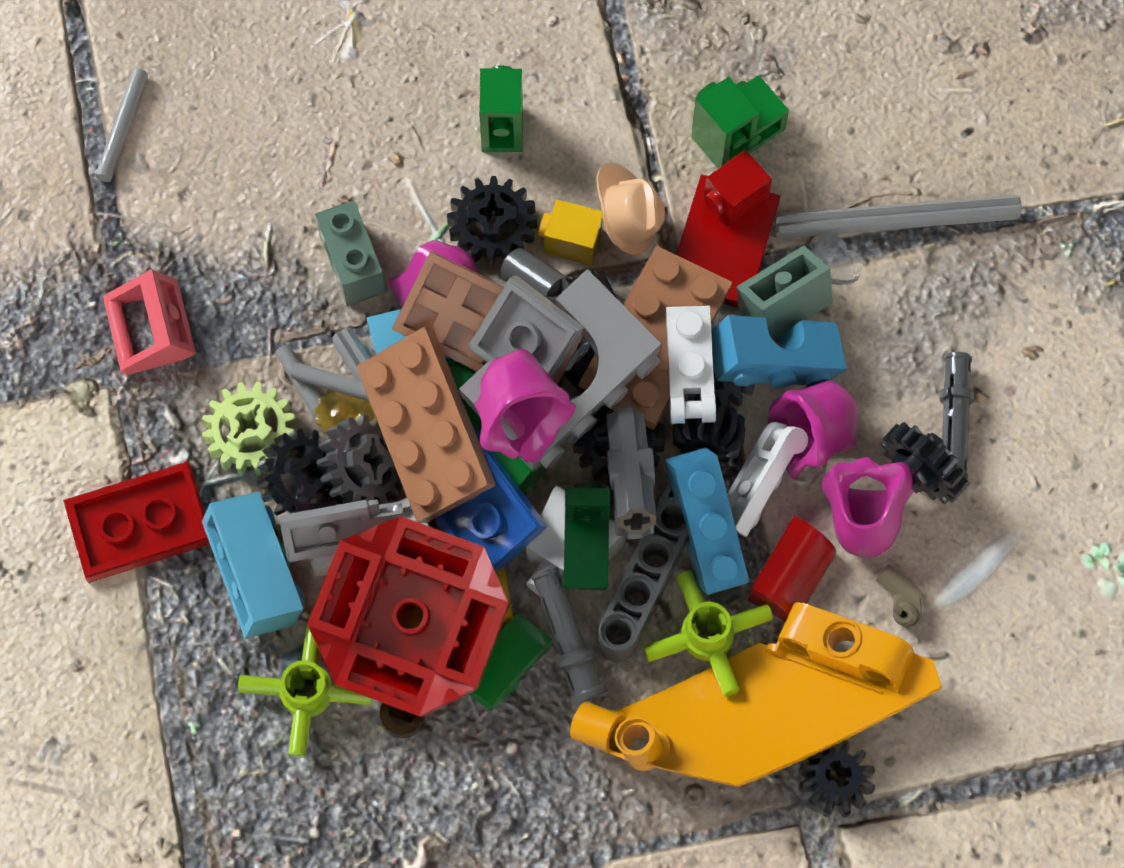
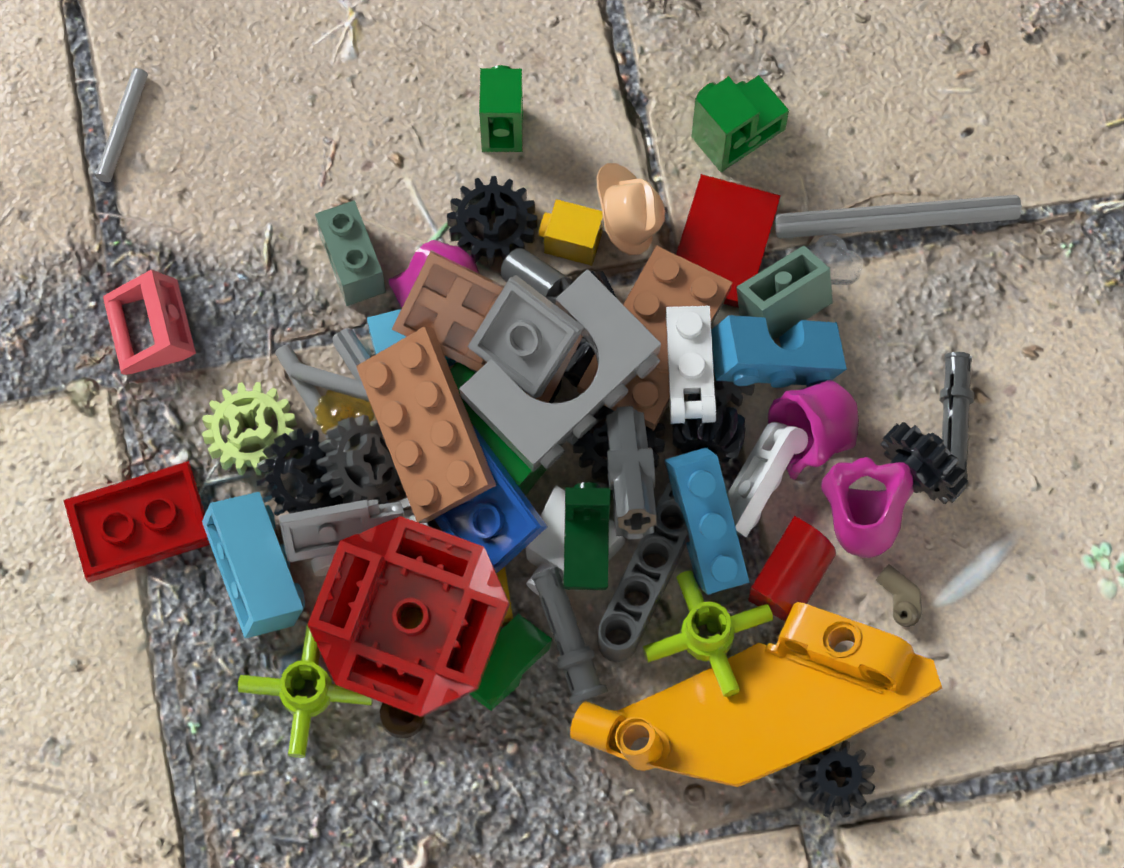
dark pink piece [475,349,576,463] -> none
red brick [704,150,772,225] -> none

